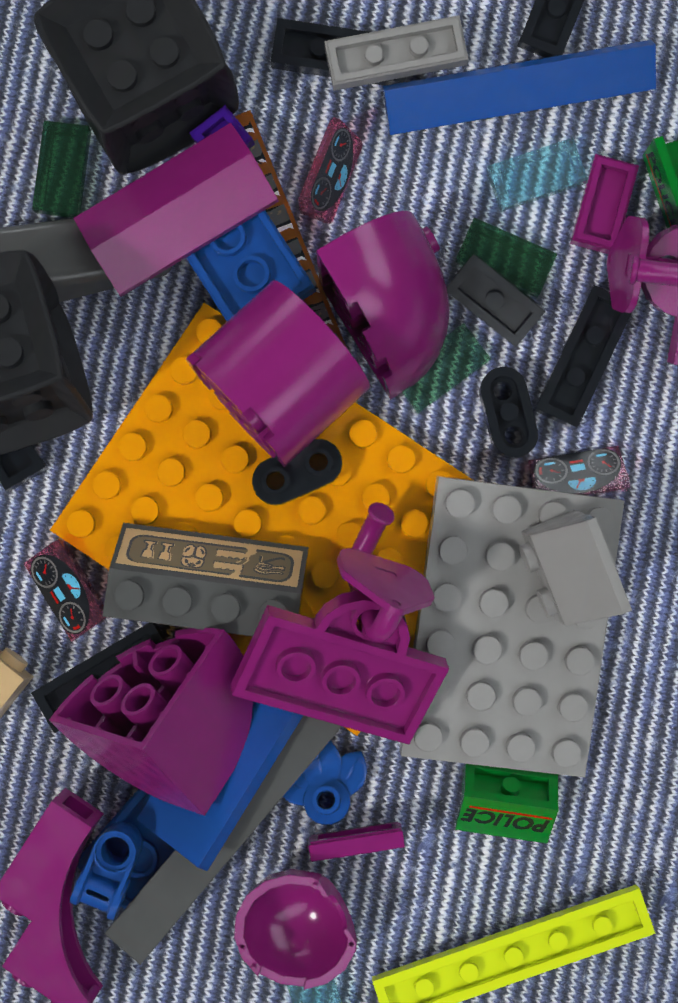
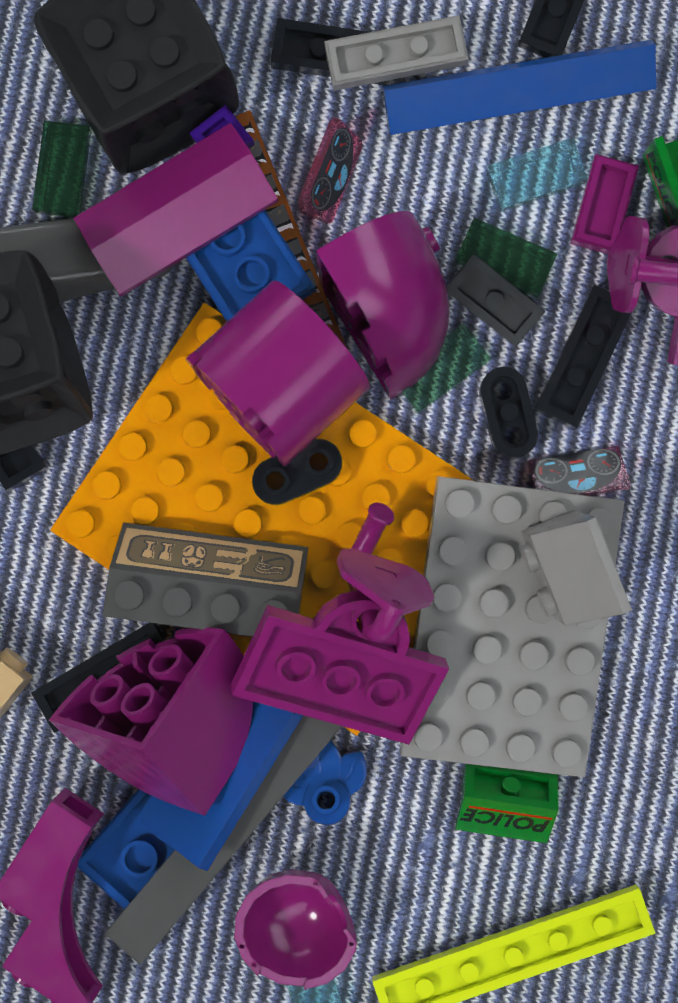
slope [24,539,111,642] -> none
blue piece [69,821,143,921] -> none
magenta tile [308,821,405,862] -> none

